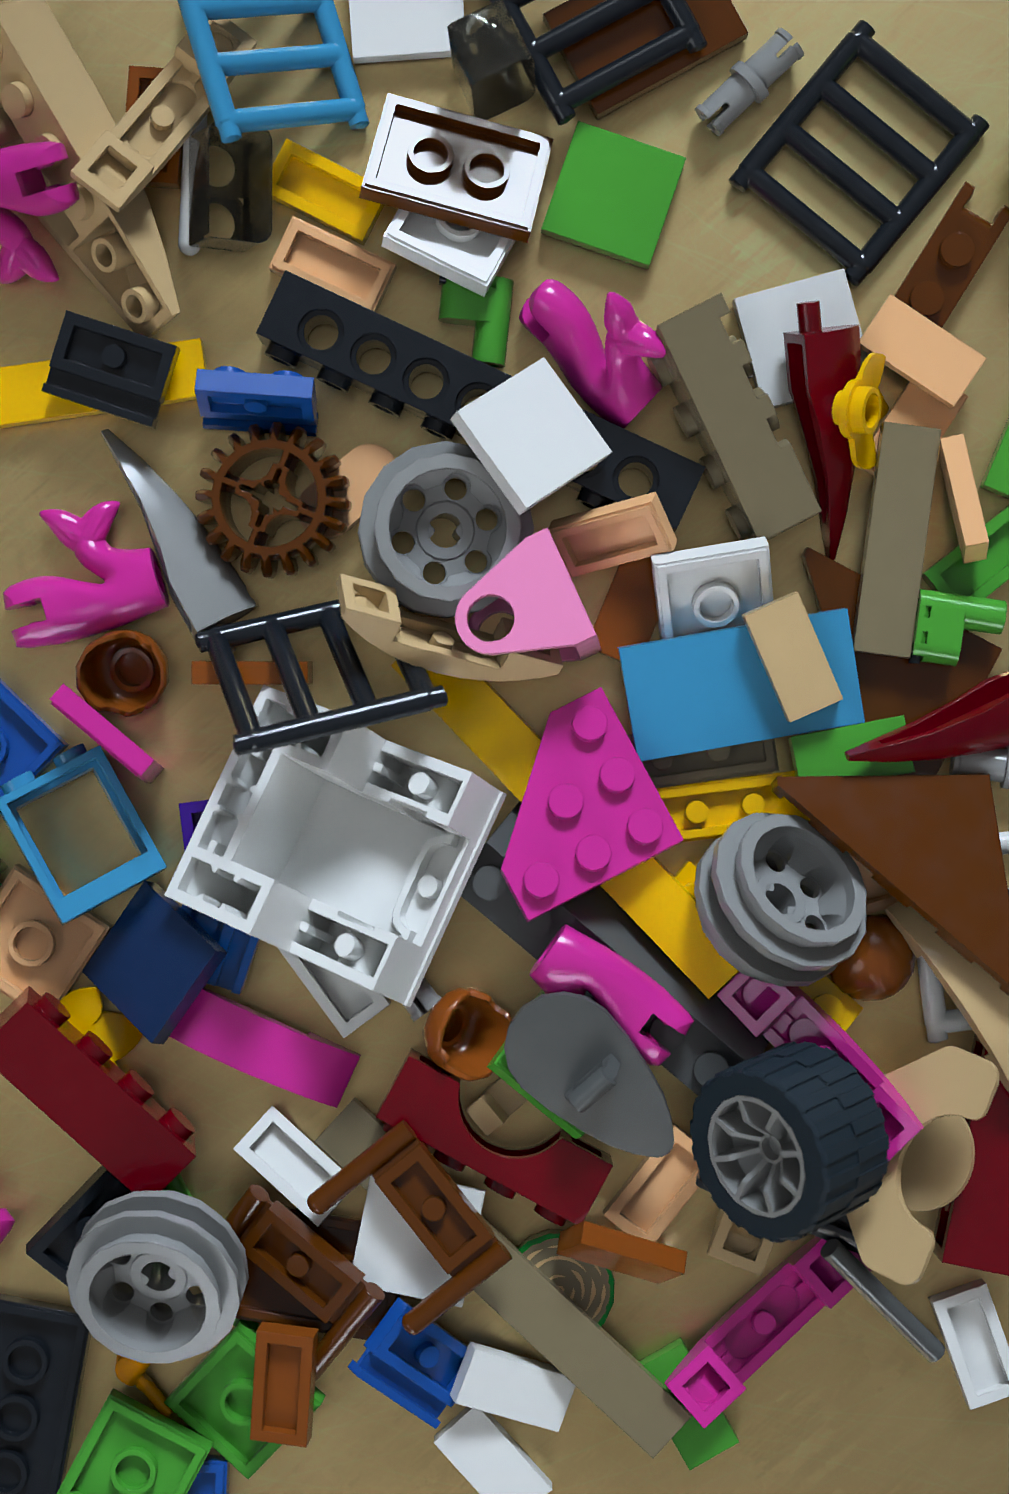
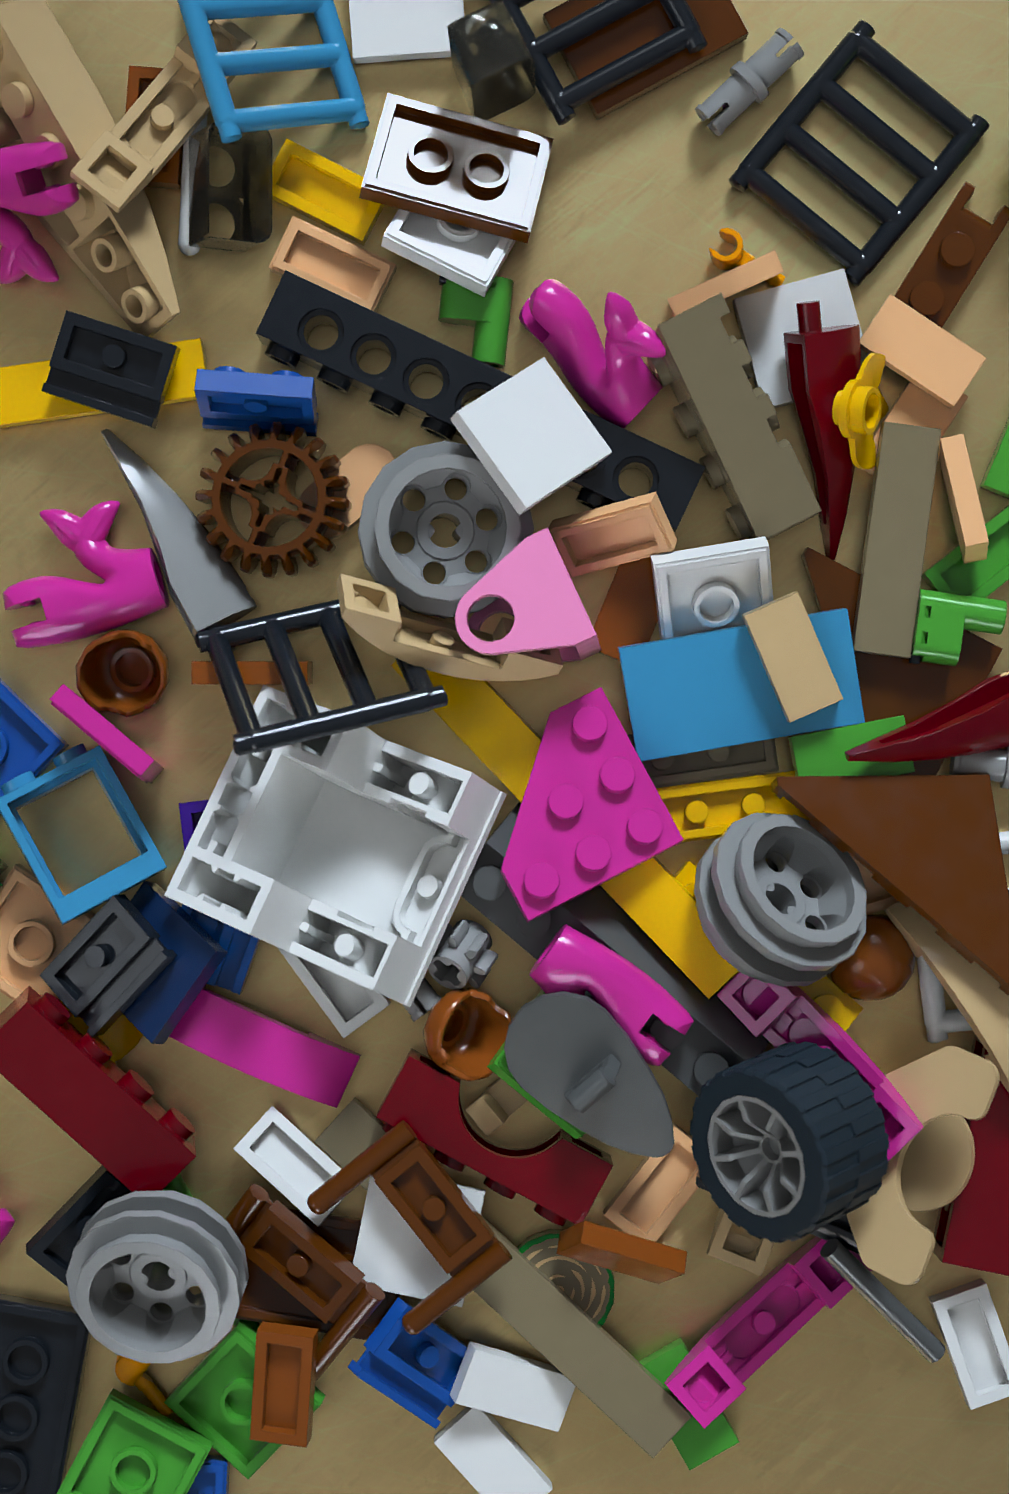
bright green tile [541,121,686,270] -> none
none -> black plate [40,894,178,1037]
none -> light grey gear [428,919,498,990]
none -> light nougat tile [667,250,784,316]
none -> light orange hand [709,228,785,287]

